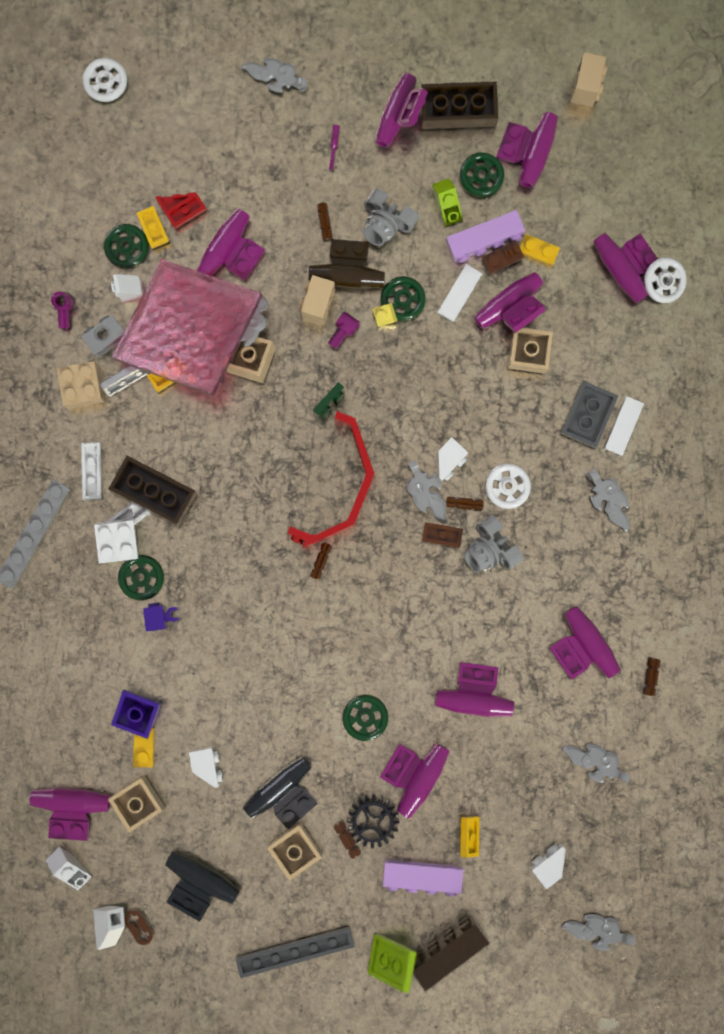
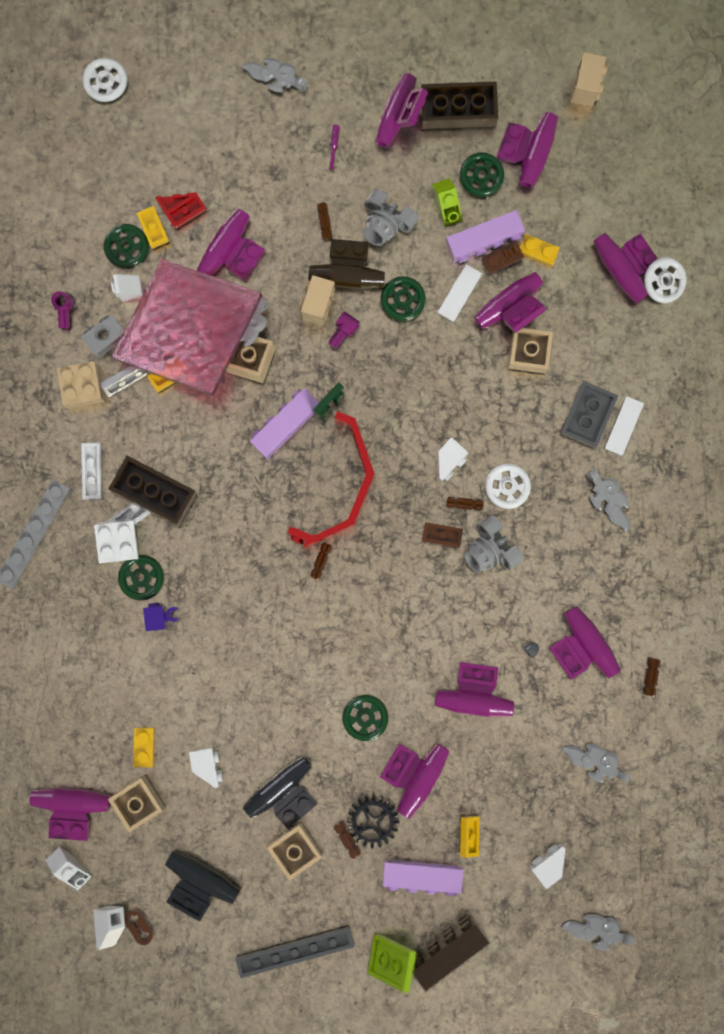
dark purple slope [111,689,160,739] -> none
light yellow plate [372,303,397,327] -> none
light grey piece [407,460,447,523] -> none
none -> lavender brick [250,388,319,459]
none -> dark grey hinge [522,642,539,658]

